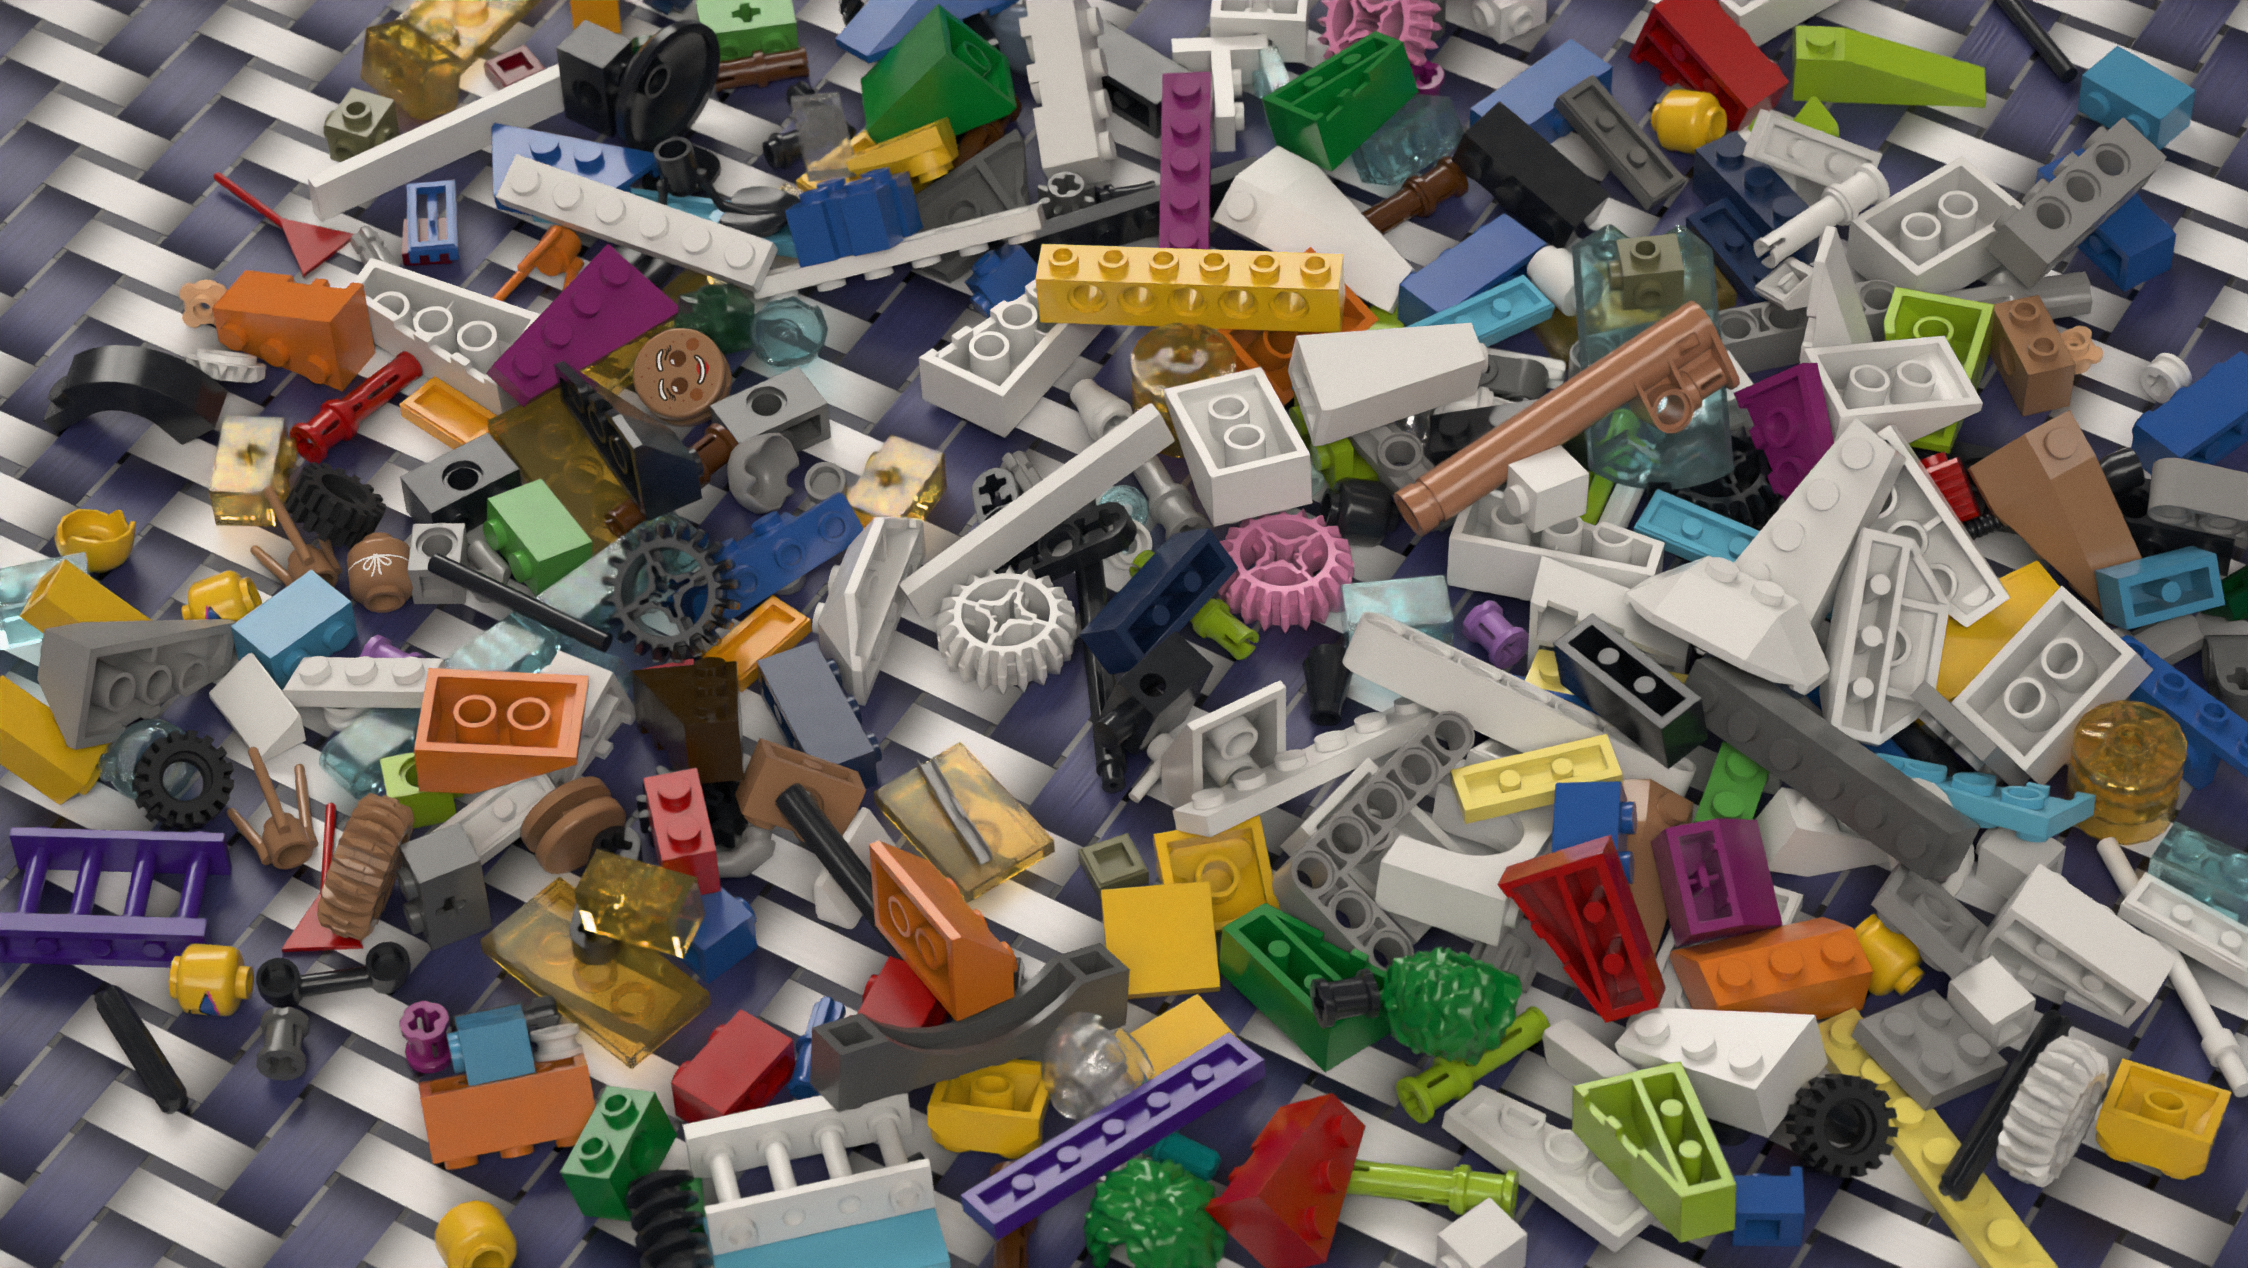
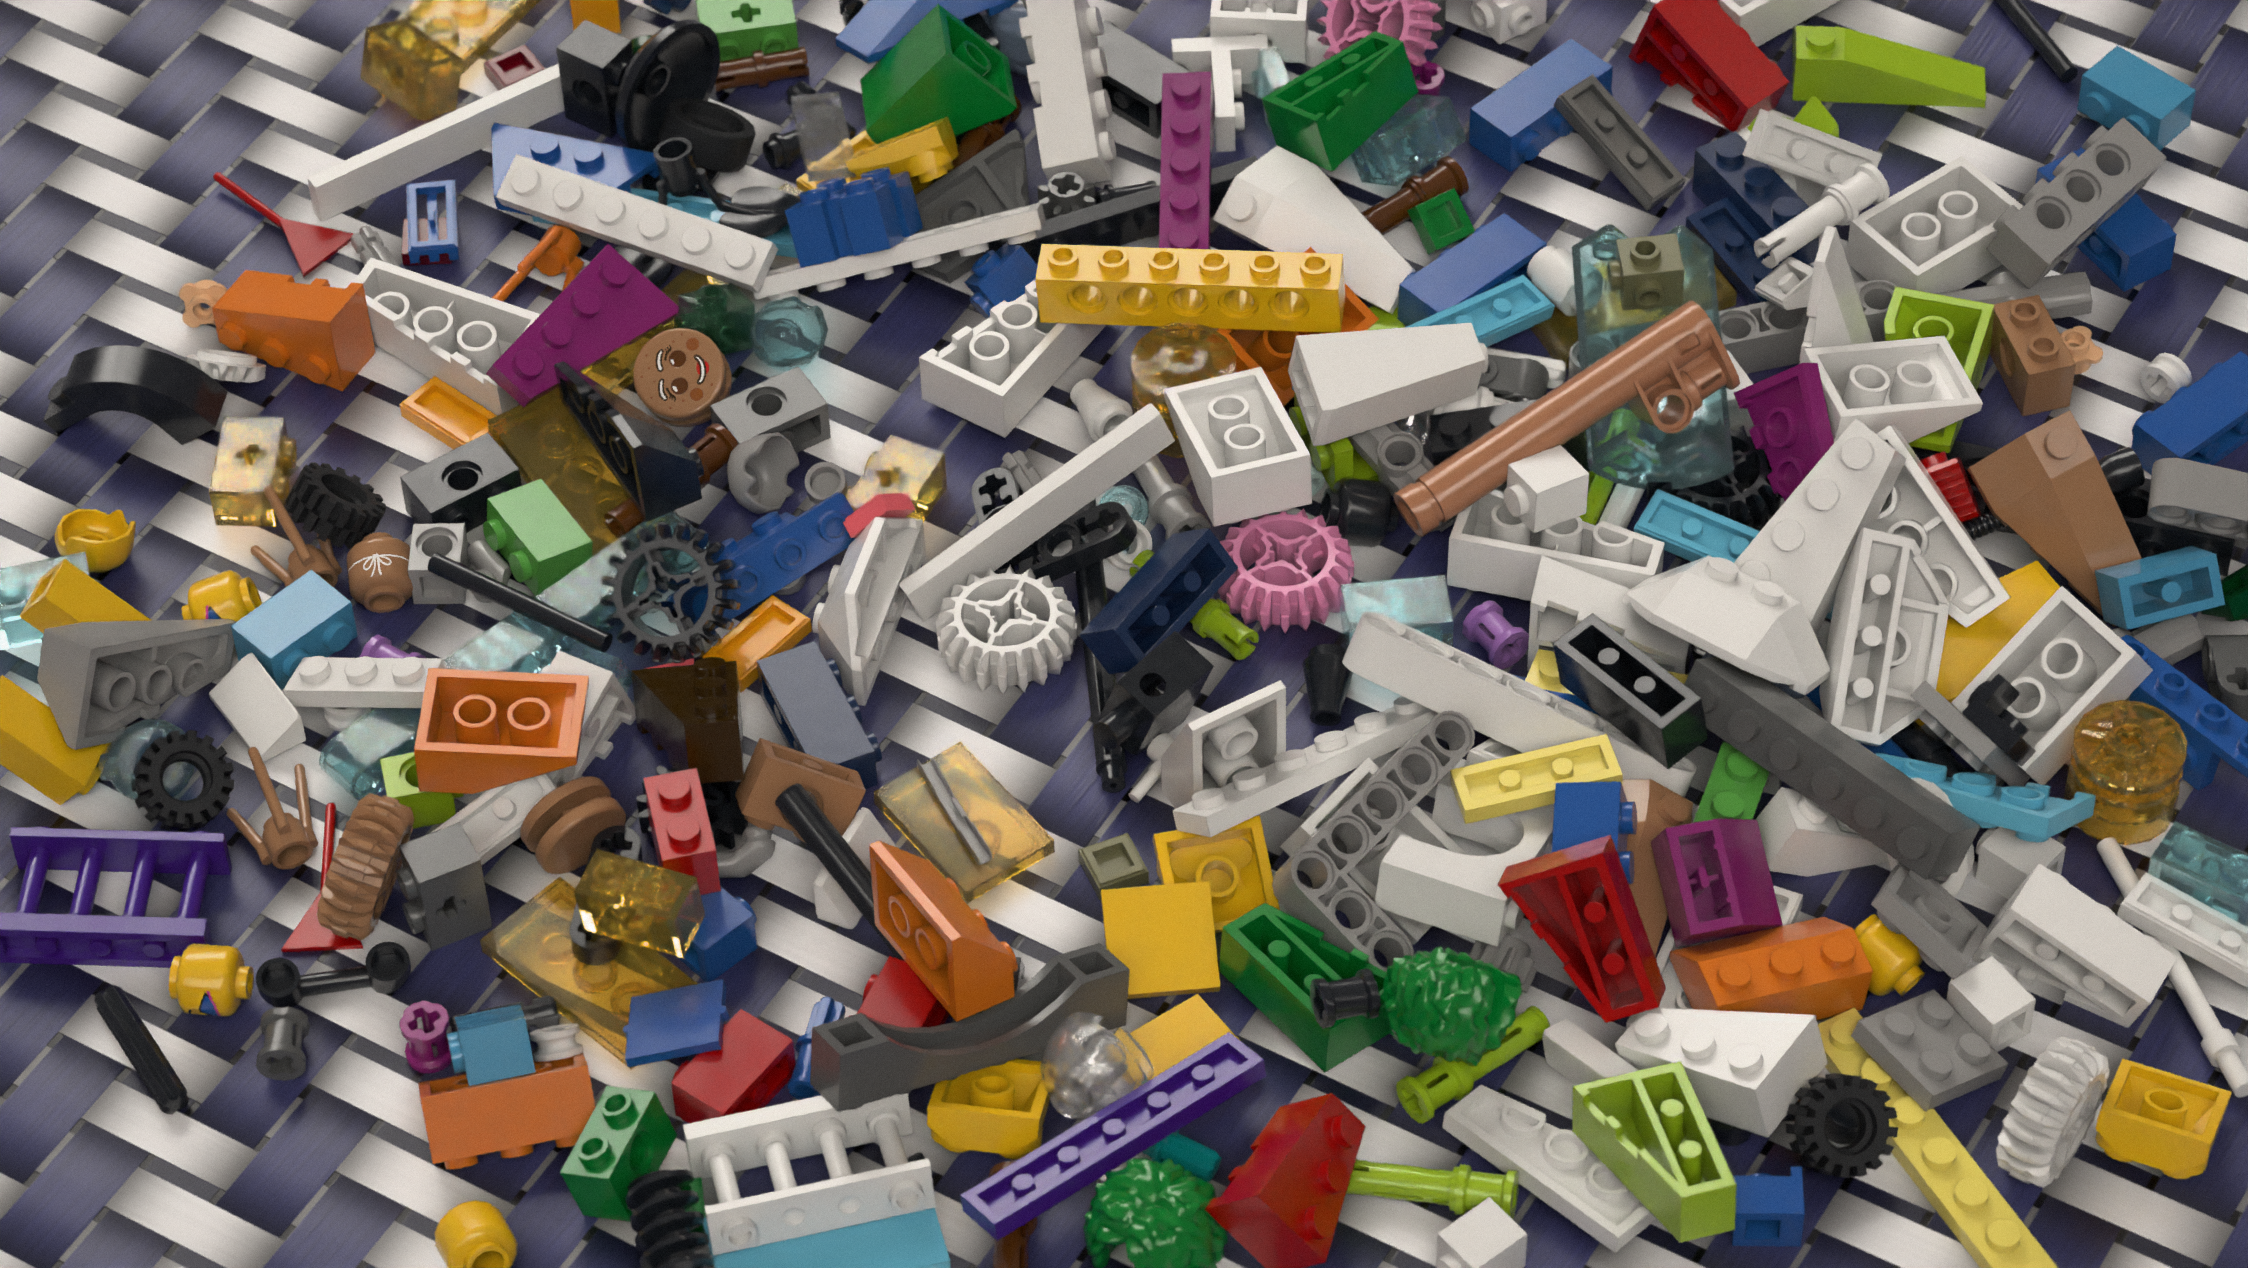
red pin [289,351,423,464] -> none
olive brick [323,88,400,163] -> none
black brick [1451,101,1610,249] -> none
yellow head [1651,89,1727,155] -> none
black axle [1938,1010,2072,1202] -> none
none -> blue piece [623,979,730,1067]
none -> black tyre [658,98,756,172]
none -> coral tile [843,493,916,538]
none -> green plate [1407,188,1475,255]
none -> black bracket [1962,674,2036,767]

